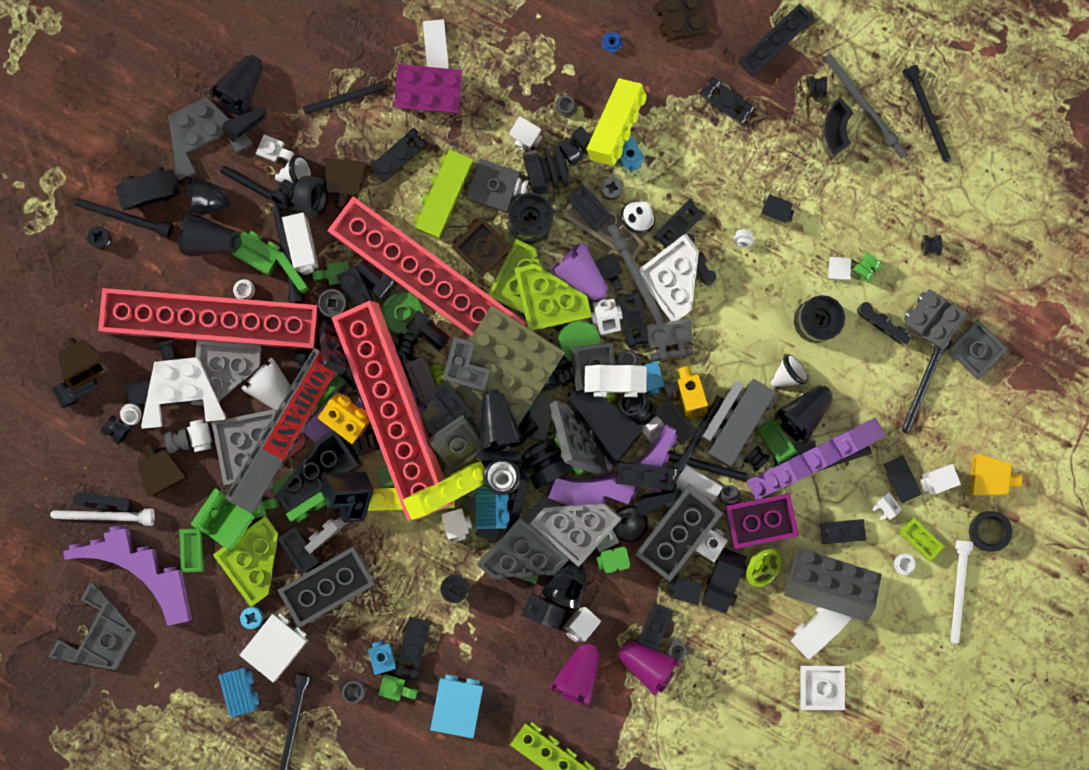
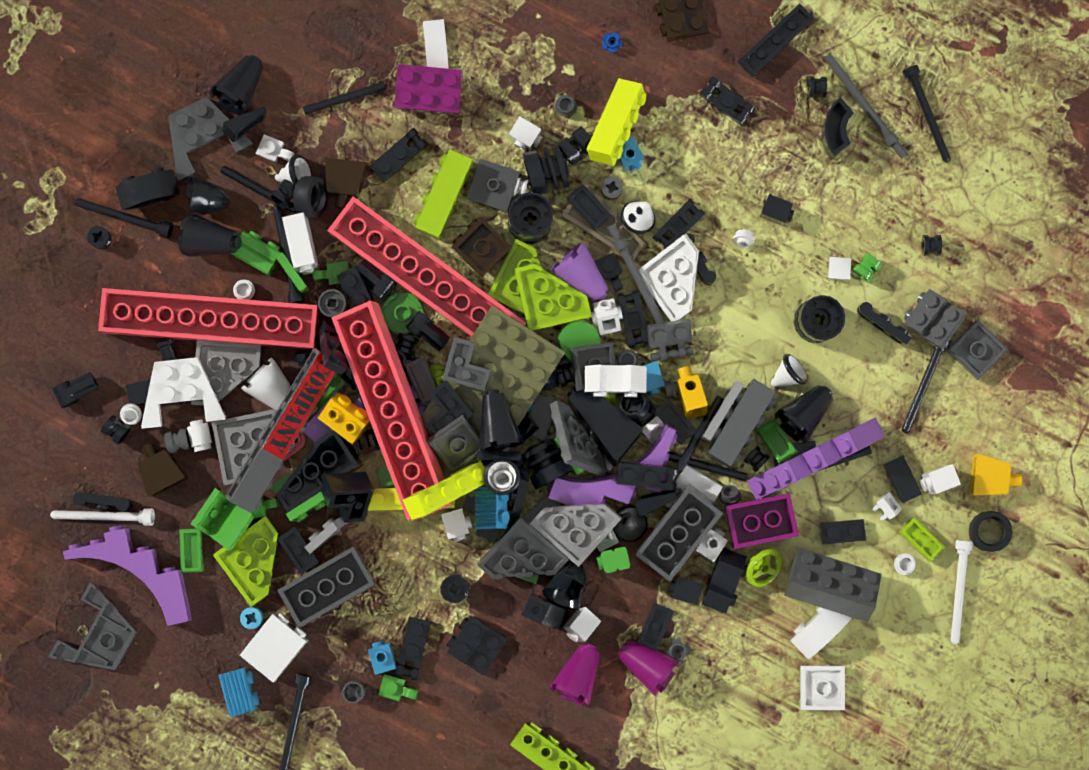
dark brown torso [58,338,108,391] -> none
medium azure brick [430,674,484,738] -> none
none -> black plate [446,615,507,675]

